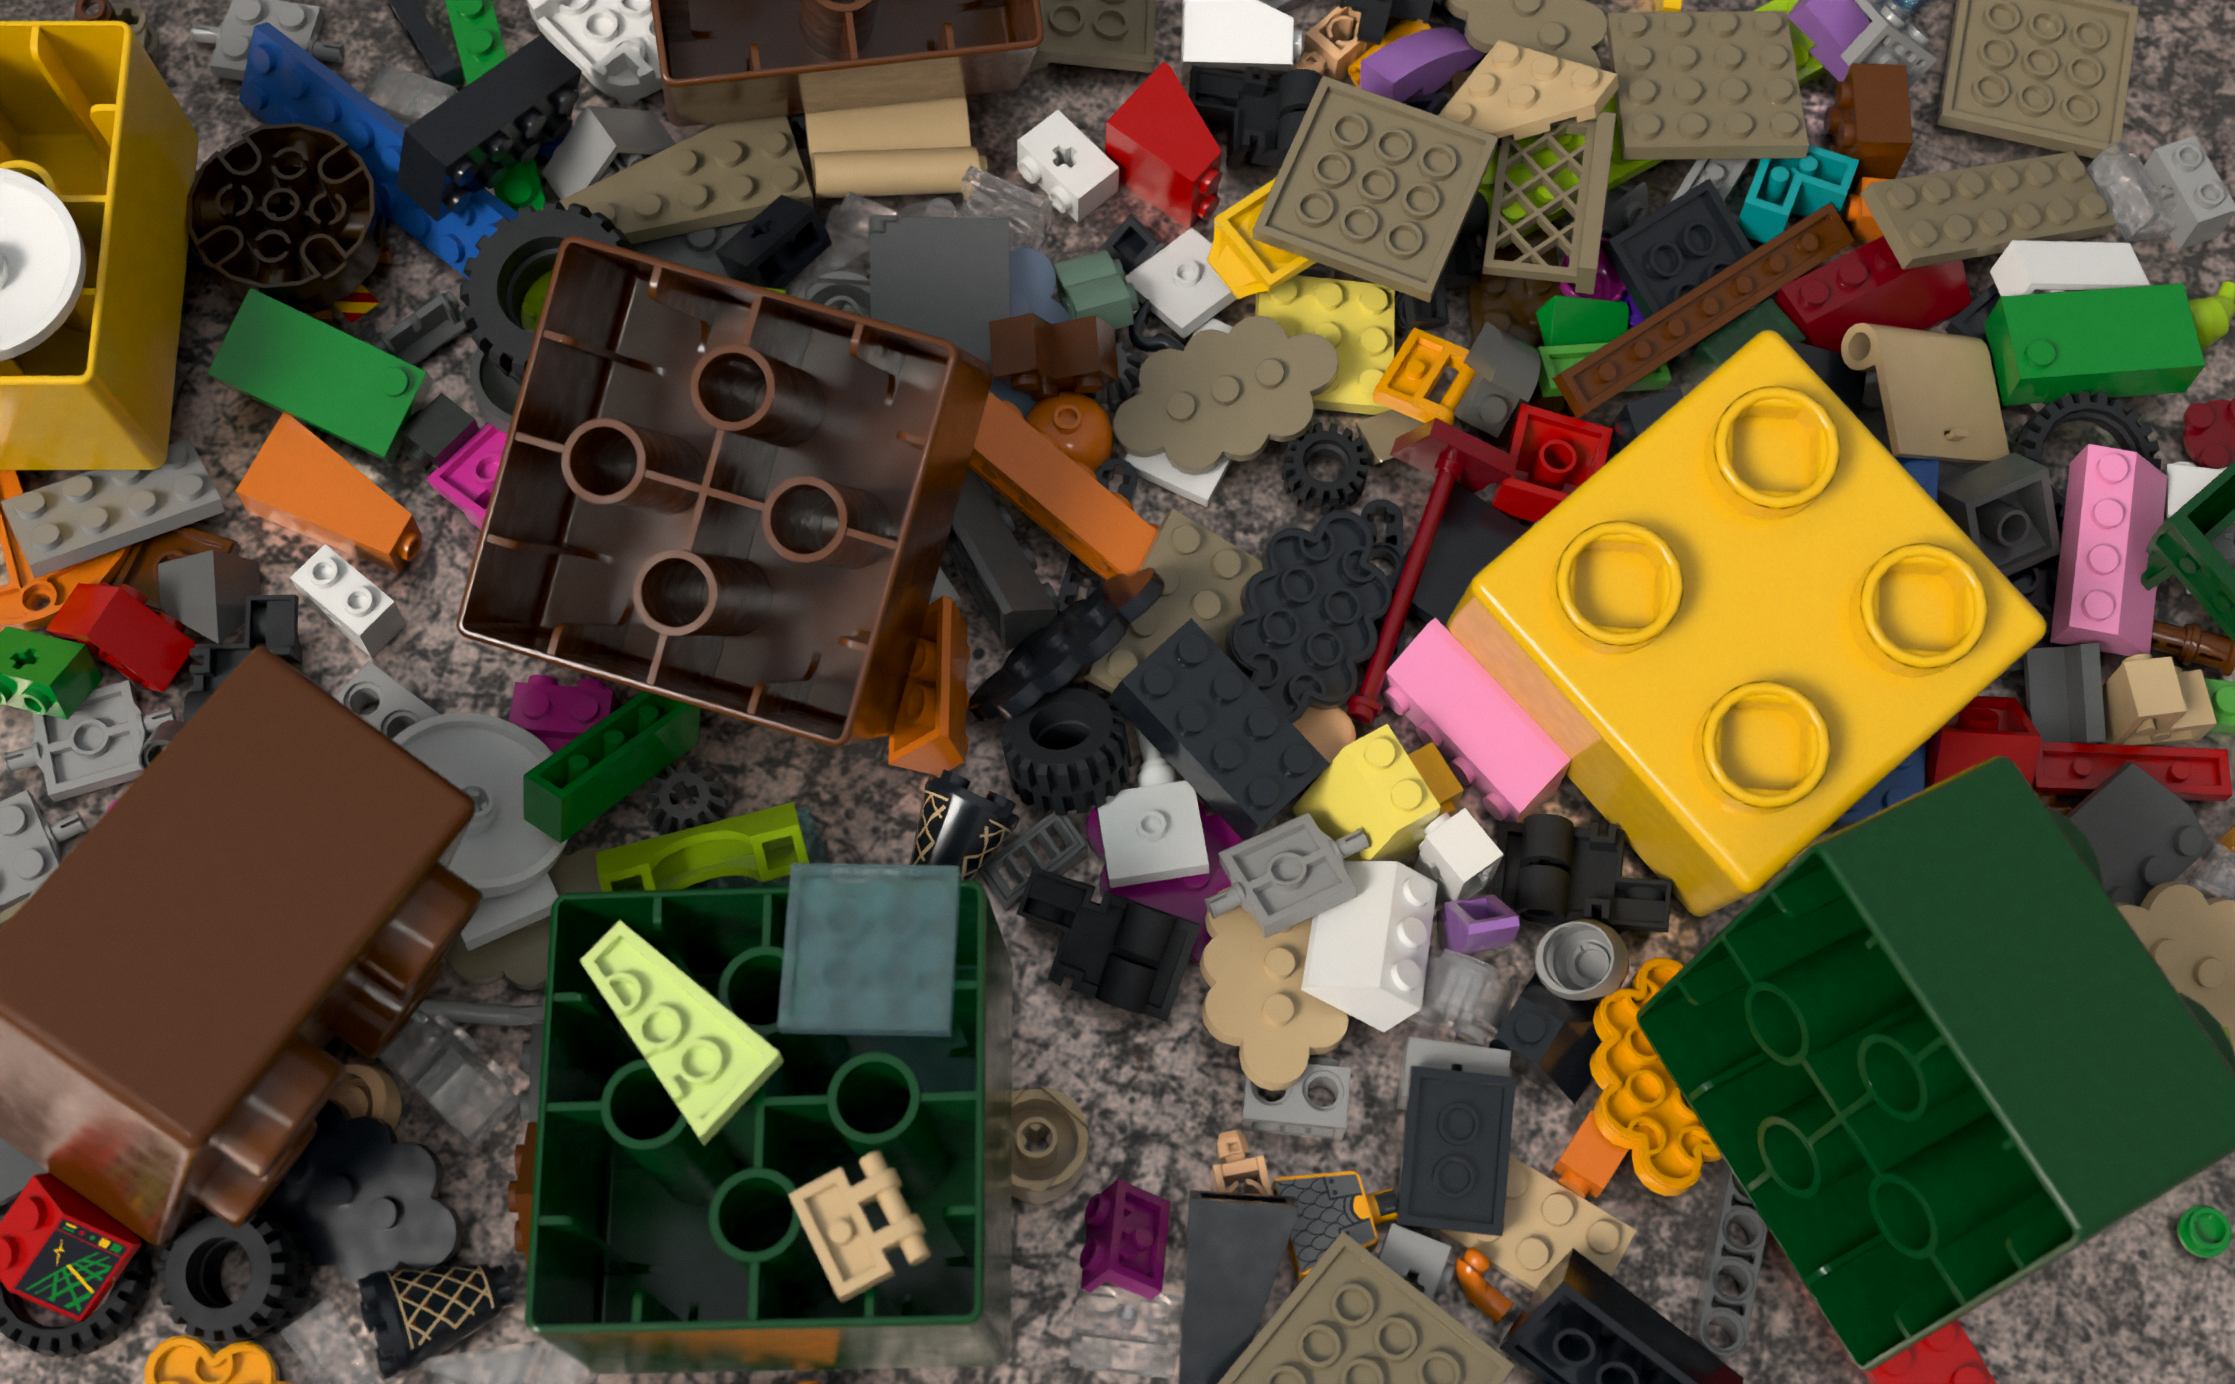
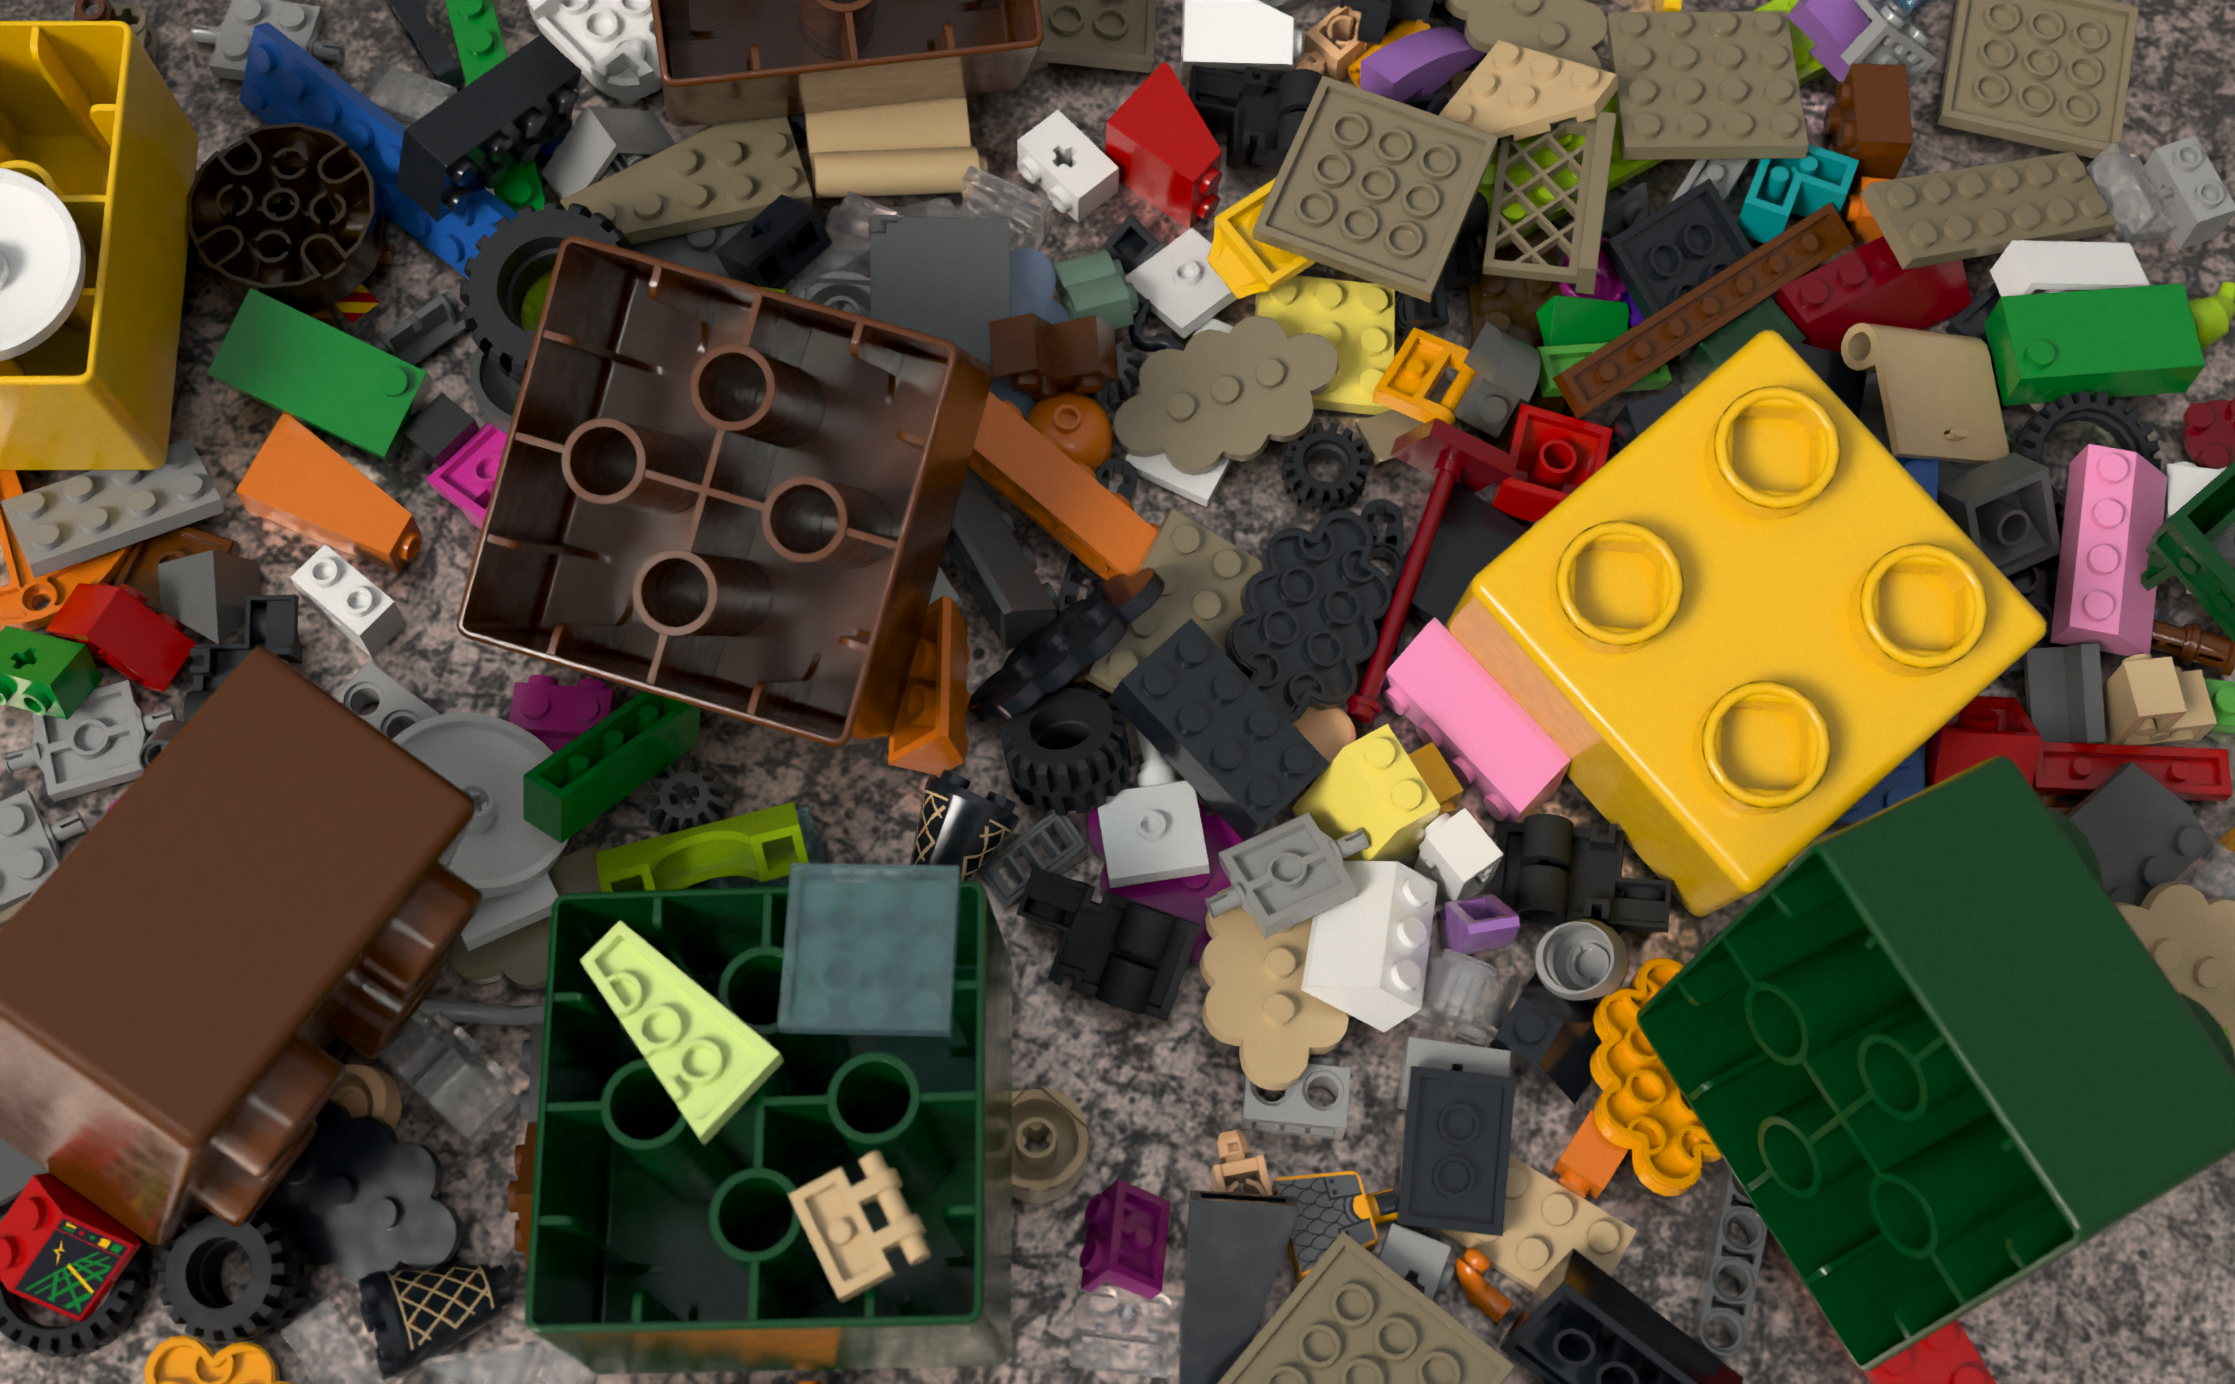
green plate [2177,1205,2231,1258] -> none

